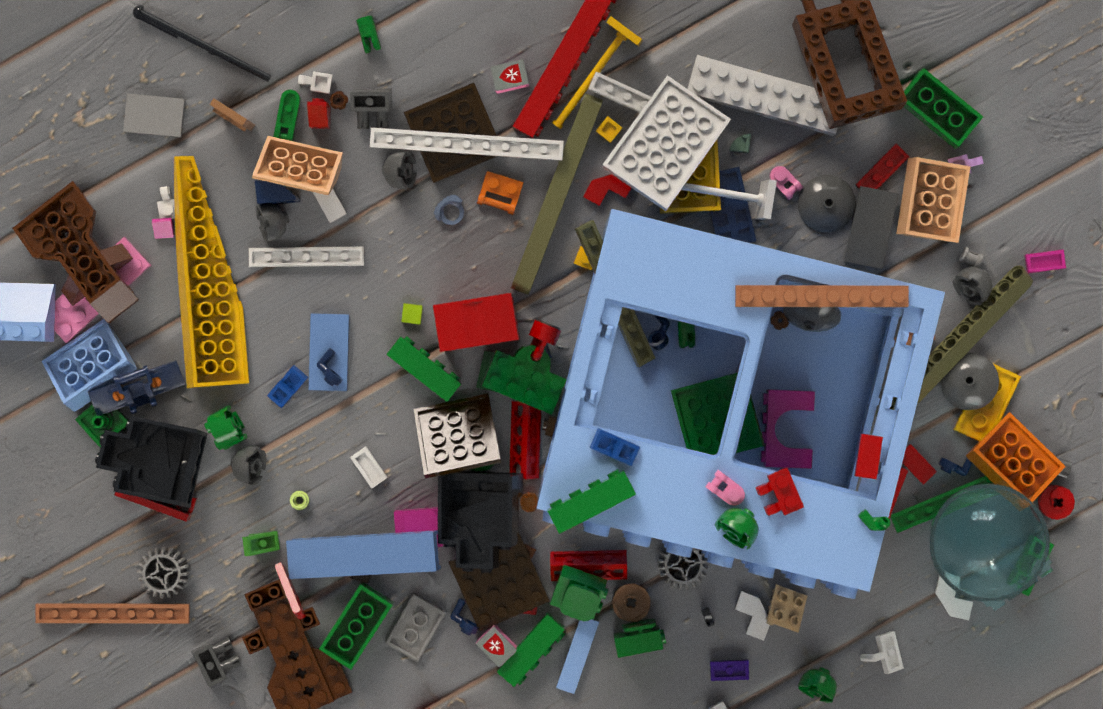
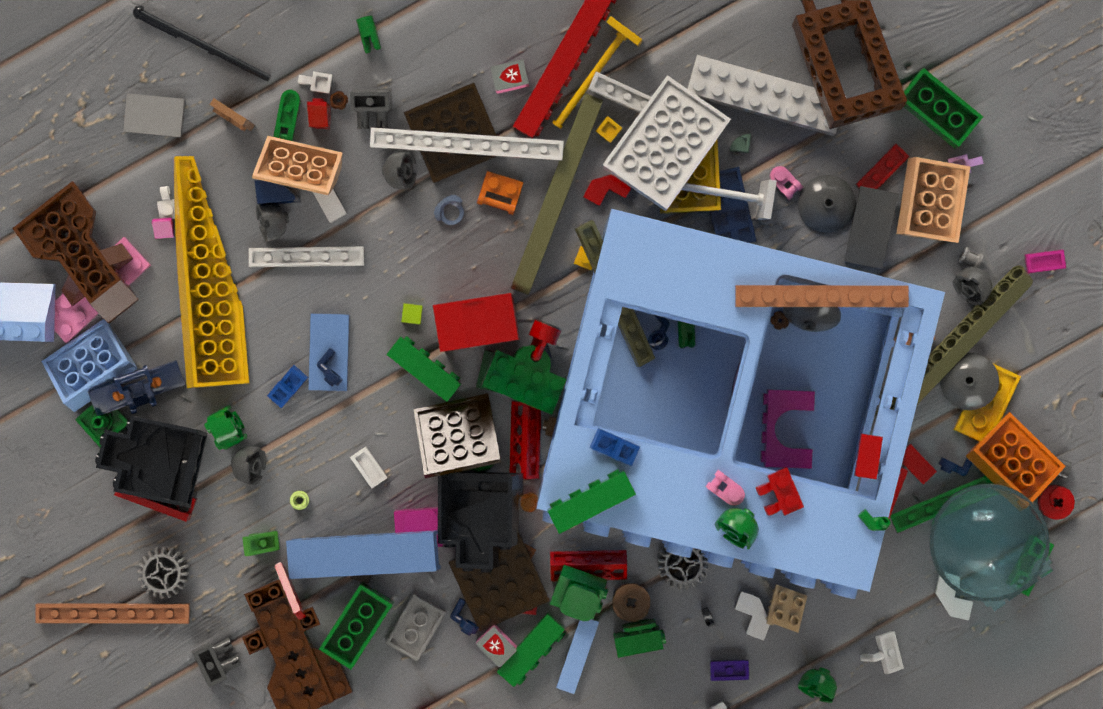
green plate [671,373,765,455] -> none

